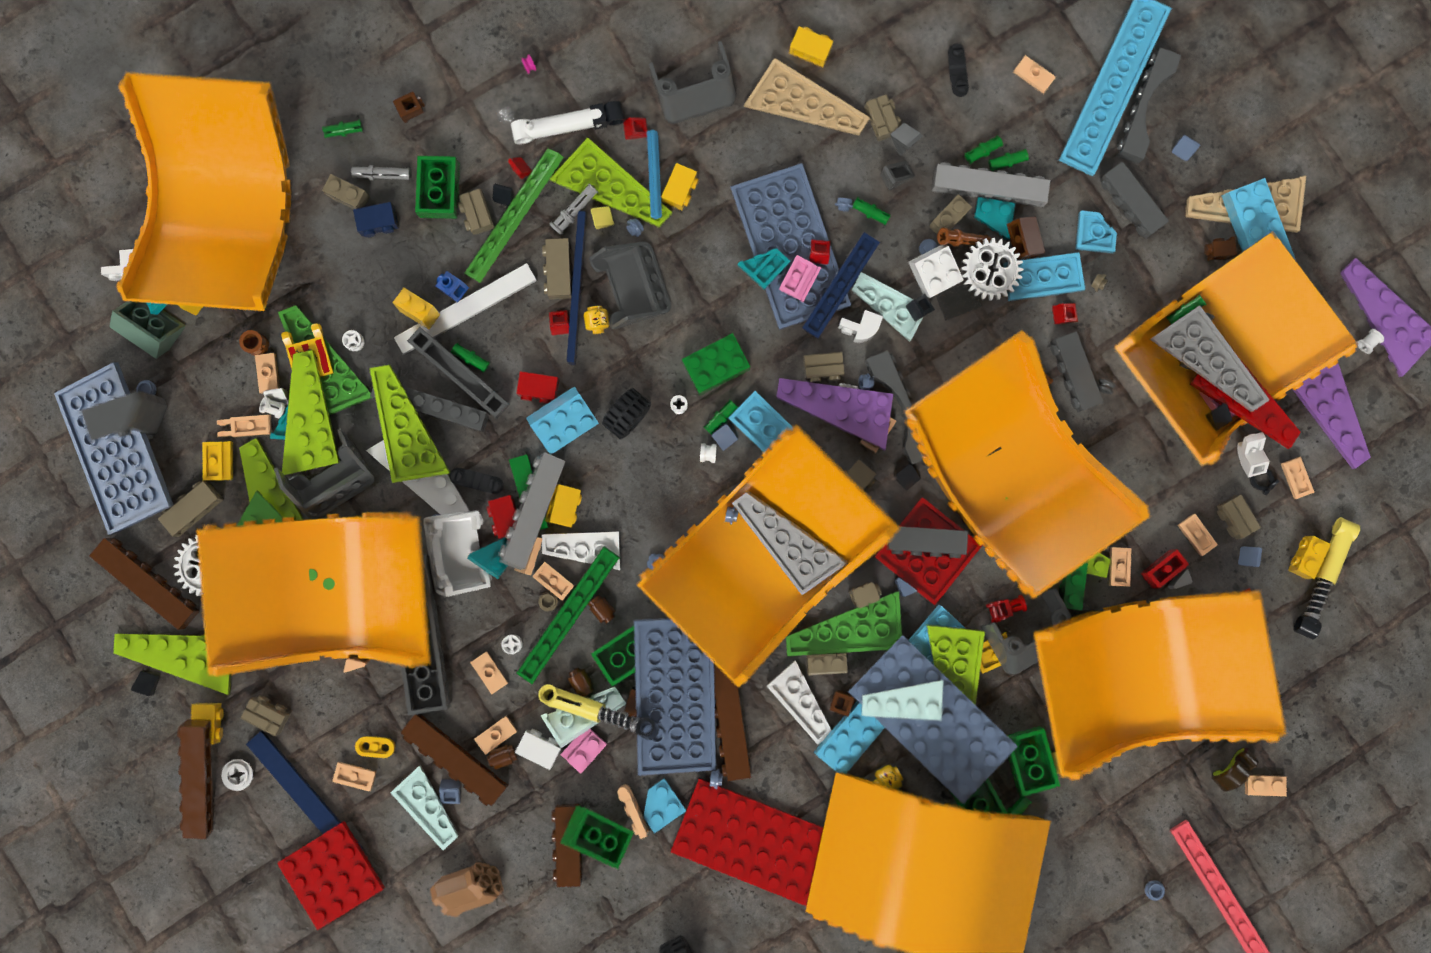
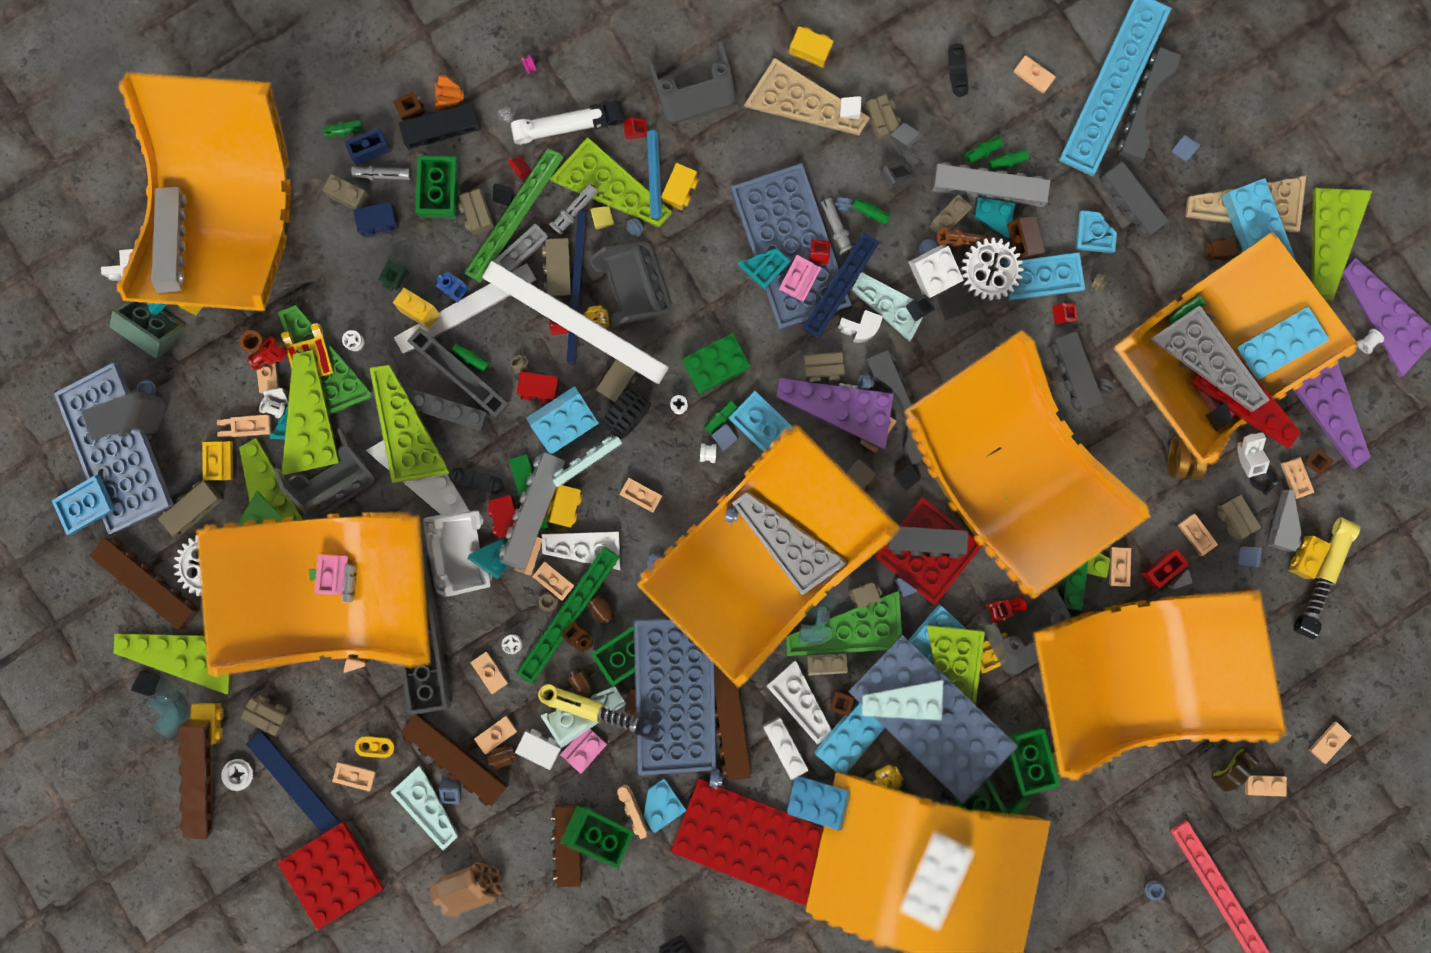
none -> dark azure plate [52,475,115,535]
none -> clear light blue brick [145,695,186,739]
none -> light grey brick [152,186,187,293]
none -> red connector [247,337,288,370]
none -> bright pink plate [314,554,348,595]
none -> light grey axle [342,564,356,602]
none -> dark blue brick [344,128,392,166]
none -> clear green brick [378,260,409,292]
none -> black brick [399,102,481,150]
none -> orange brick [434,75,464,112]
none -> white beam [482,261,669,384]
none -> light grey plate [494,223,549,272]
none -> dark tan plate [510,355,529,373]
none -> light aqua wing [551,435,622,487]
none -> reddish brown brick [561,621,595,653]
none -> dark tan brick [596,359,638,403]
none -> light nougat plate [619,478,662,513]
none -> white brick [763,716,808,780]
none -> dark azure plate [787,776,850,830]
none -> clear light blue brick [798,606,833,645]
none -> light grey pin [821,198,855,256]
none -> white slope [840,96,861,119]
none -> white brick [900,831,974,930]
none -> pearl gold wheel [1167,436,1208,480]
none -> medium azure plate [1237,306,1329,380]
none -> light grey slope [1266,489,1301,552]
none -> reddish brown brick [1305,449,1334,476]
none -> light nougat plate [1309,722,1351,764]
none -> lime wing [1311,188,1372,302]

